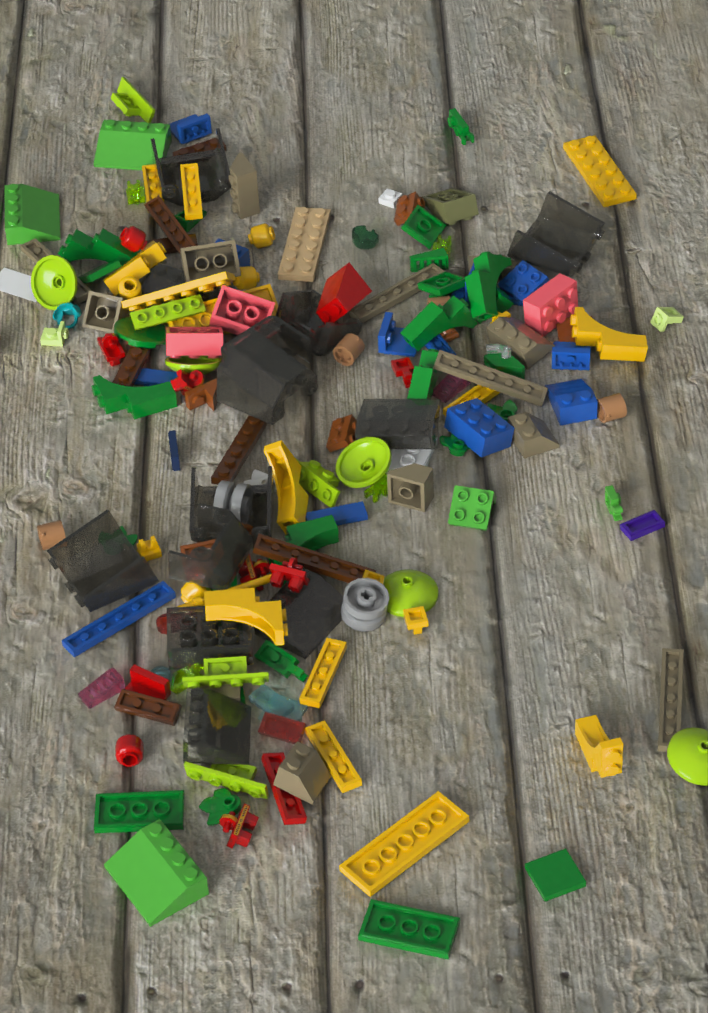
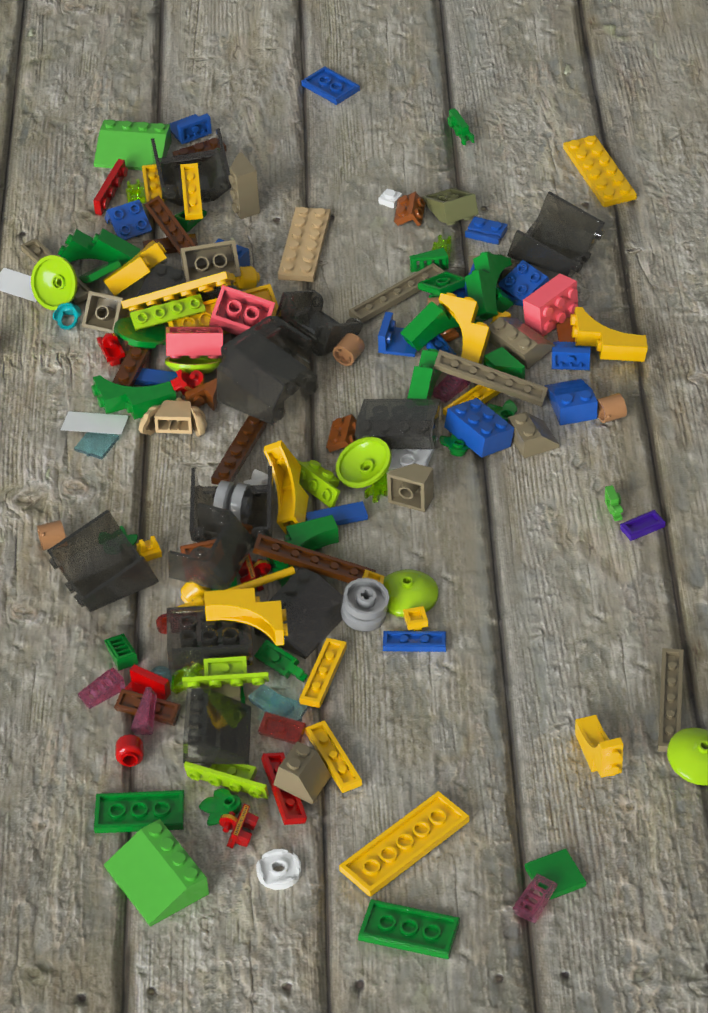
bright green slope [4,184,61,245] -> none
yellowish green bracket [40,321,69,346] -> none
blue plate [62,581,176,658] -> none
lime bracket [111,77,156,123] -> none
yellow head [118,276,142,299] -> none
red head [119,226,147,252] -> none
dark blue tile [168,430,180,471] -> none
yellow head [248,223,276,249] -> none
red hips [269,557,310,593] -> none
red slope [316,262,372,327] -> none
clear green hair [352,225,379,250] -> none
red plate [391,357,414,388] -> none
green tile [401,205,446,249] -> none
bright green bracket [448,485,497,530] -> none
clear arm [486,344,512,359] -> none
yellowish green bracket [650,307,684,332] -> none
none -> white sticker [60,411,129,434]
none -> clear light blue piece [74,432,119,460]
none -> red plate [93,159,128,215]
none -> green slope [104,633,138,671]
none -> blue bracket [105,199,152,240]
none -> clear pink slope [131,687,157,735]
none -> tan torso [139,398,207,437]
none -> white tile [256,849,302,890]
none -> blue tile [301,66,360,105]
none -> blue tile [383,631,446,652]
none -> yellow arch [439,293,491,364]
none -> blue plate [465,217,508,245]
none -> clear pink slope [512,873,558,924]

